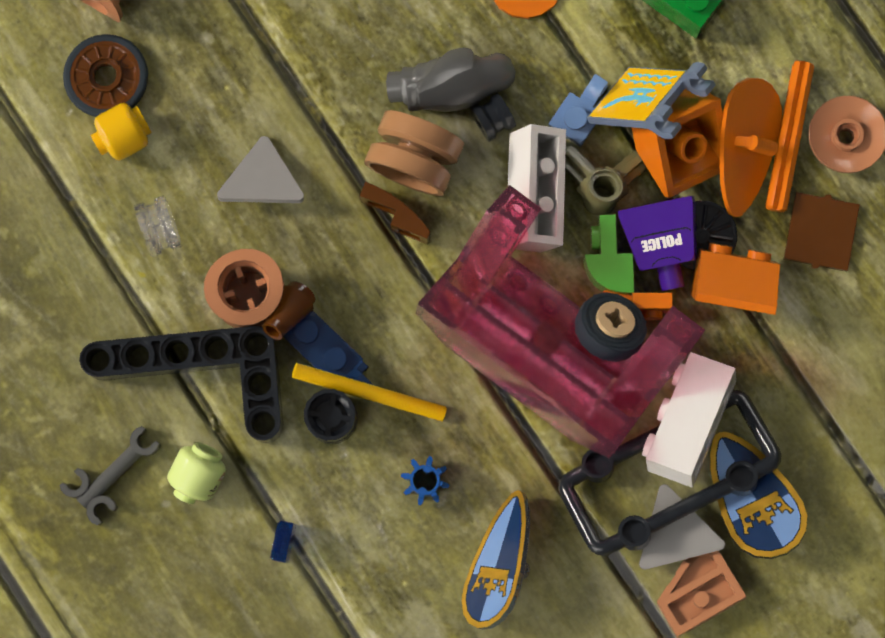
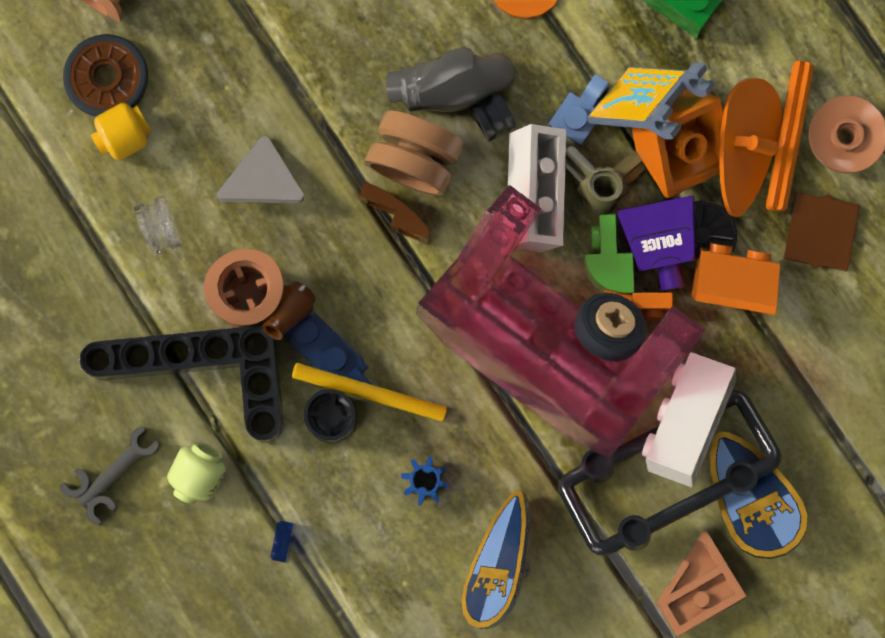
light grey piece [639,484,725,570] -> none

